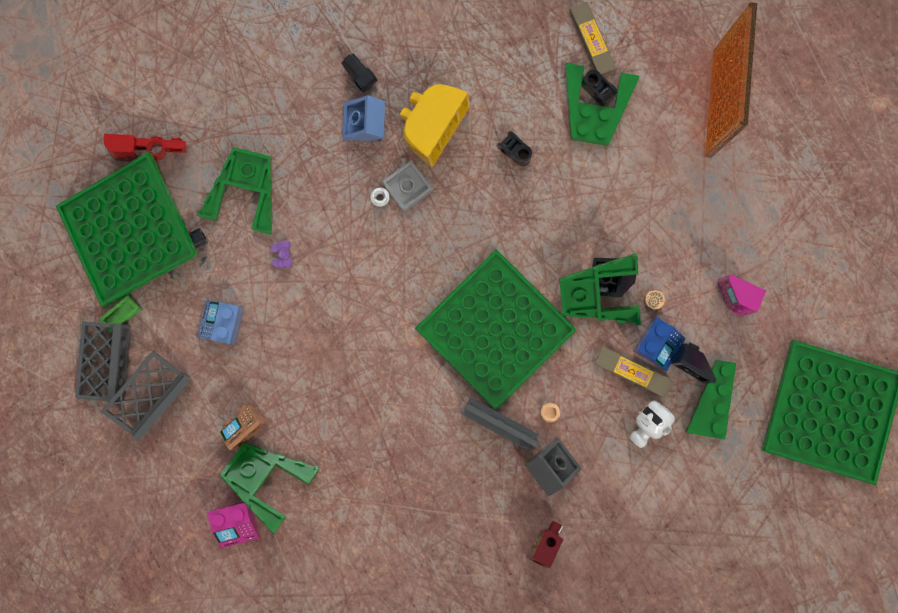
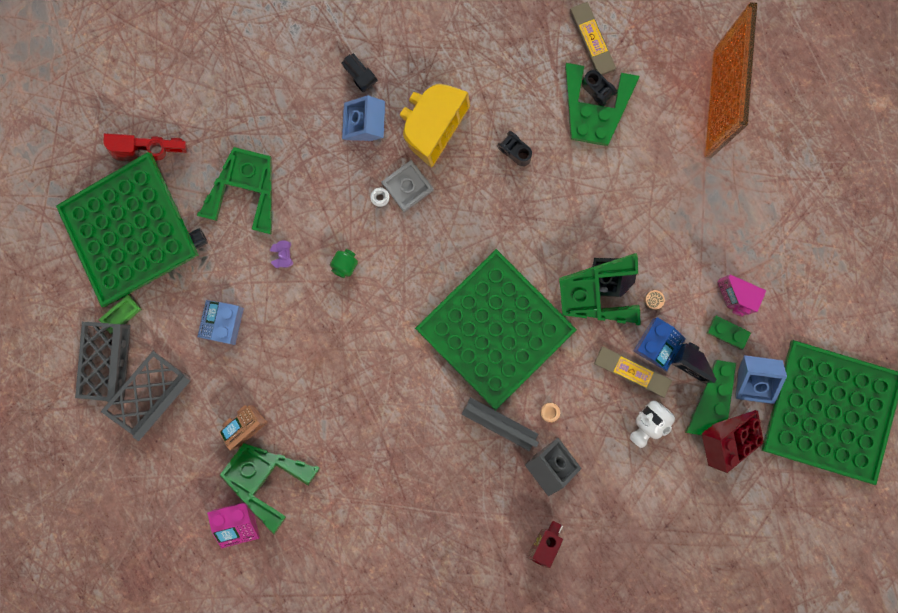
none -> green head [330,249,358,279]
none -> dark red slope [702,410,764,473]
none -> green plate [707,316,751,350]
none -> medium blue slope [736,355,787,404]

